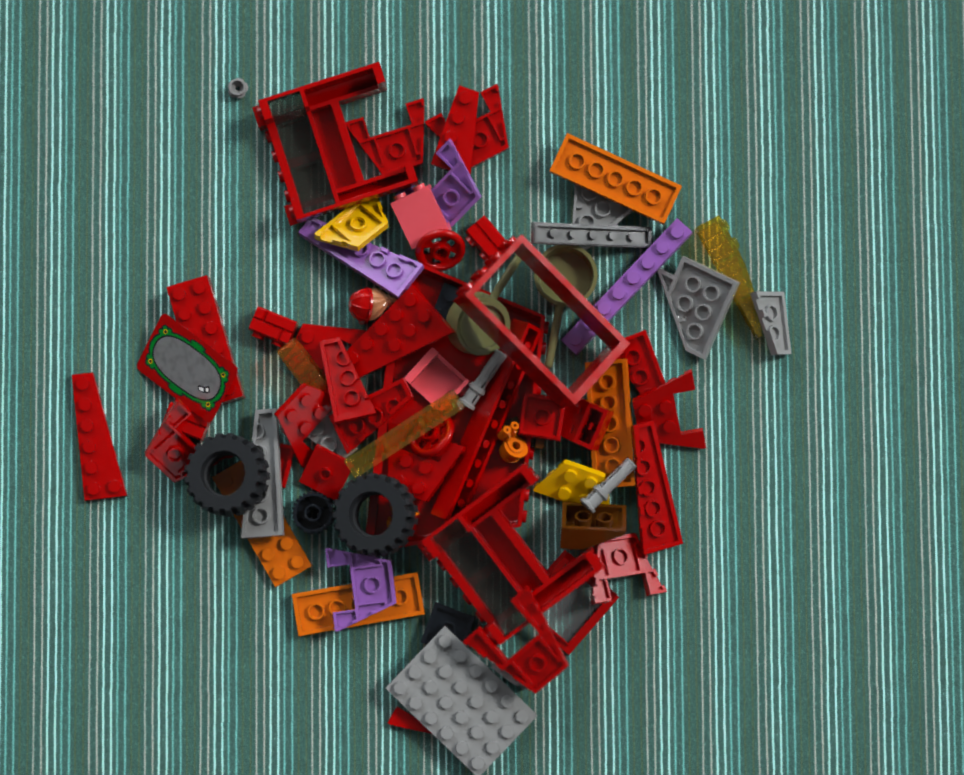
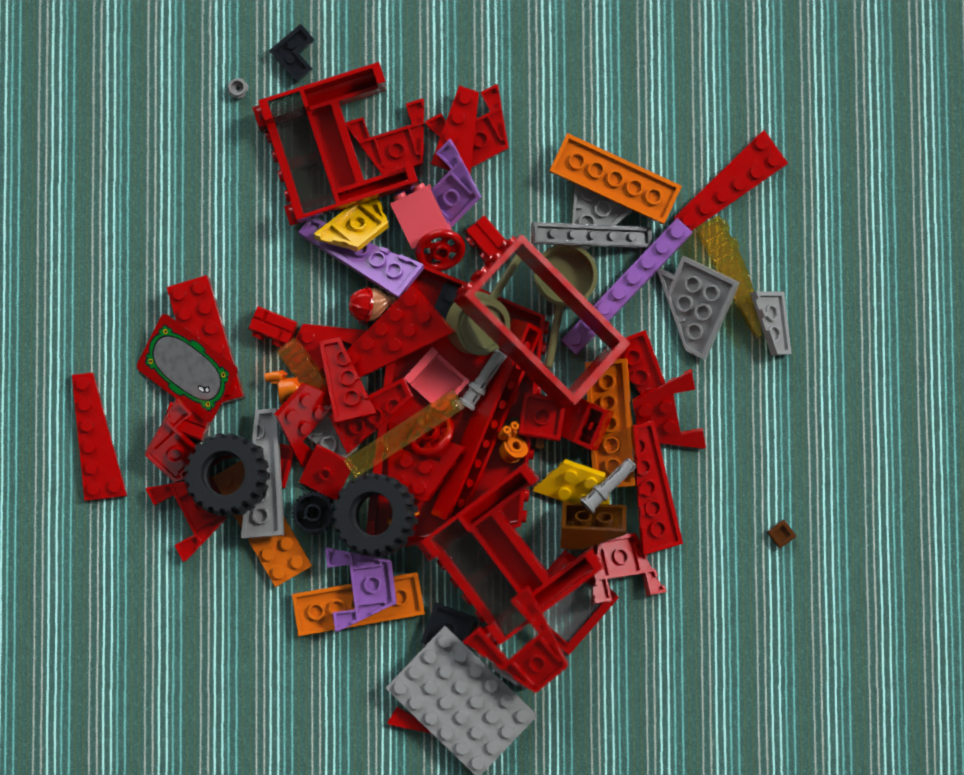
none -> red wing [145,477,229,562]
none -> orange piece [264,370,303,404]
none -> black plate [269,24,315,83]
none -> red wing [673,130,788,231]
none -> reddish brown tile [767,519,797,549]

